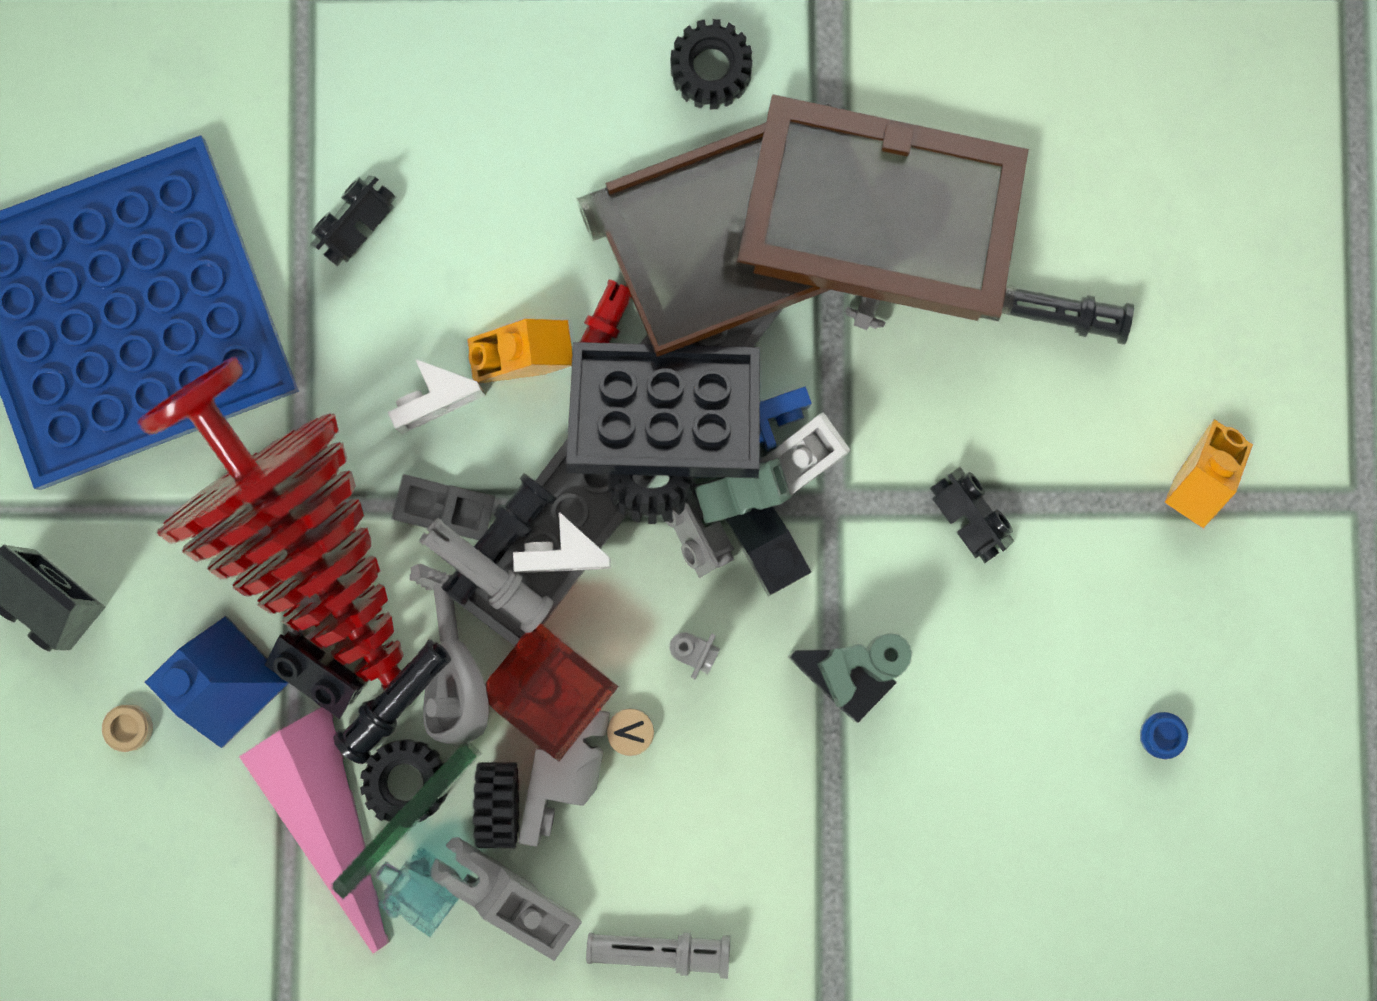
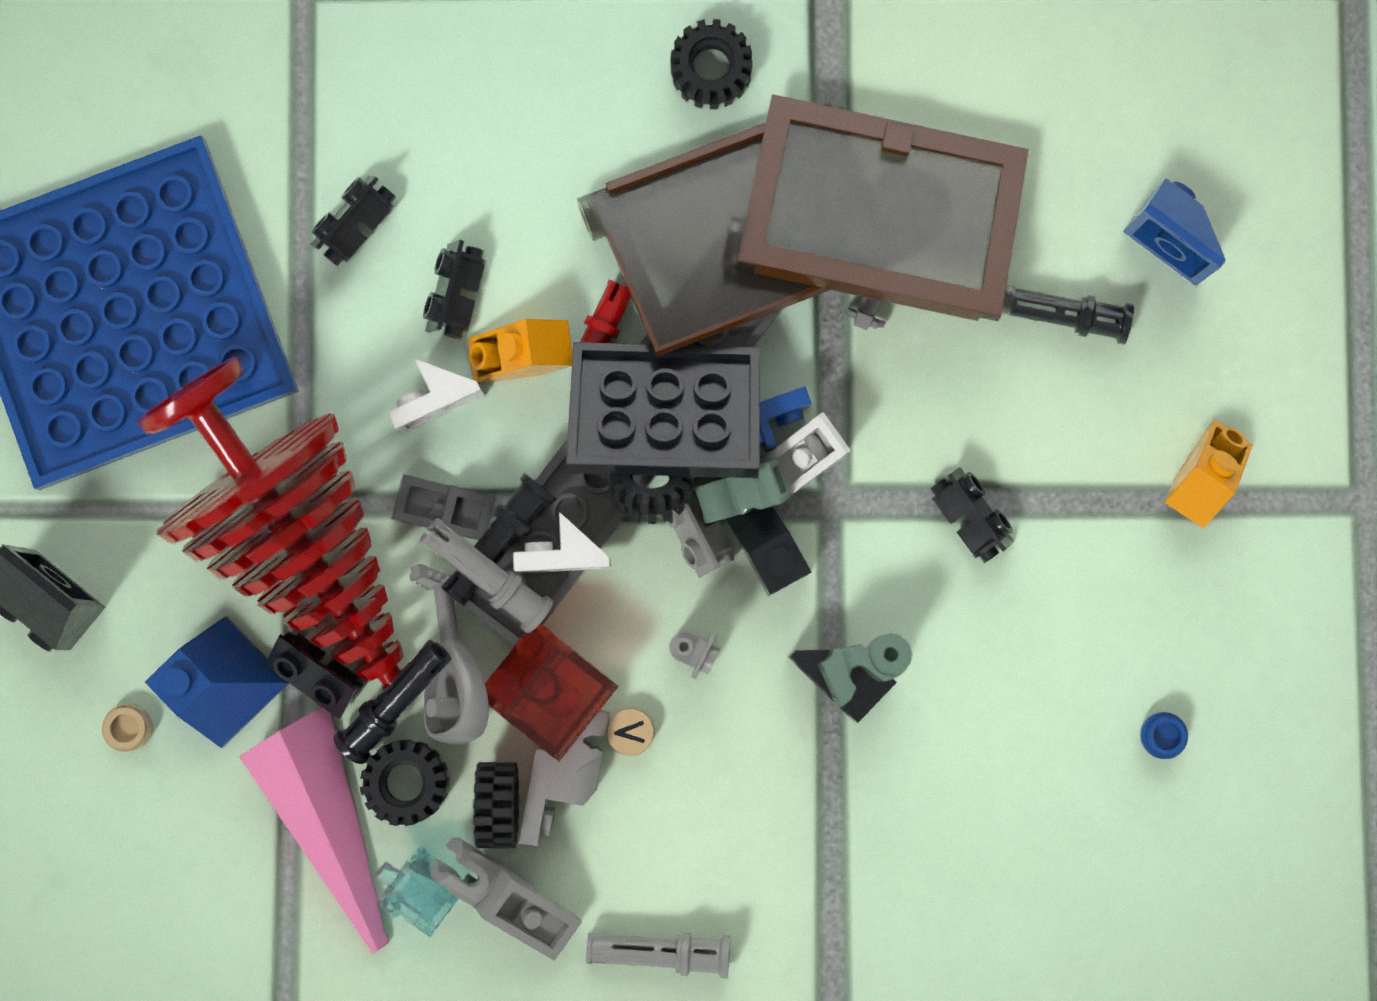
clear green tile [331,742,482,900] -> none
none -> black hinge [423,240,486,339]
none -> blue slope [1123,178,1226,286]

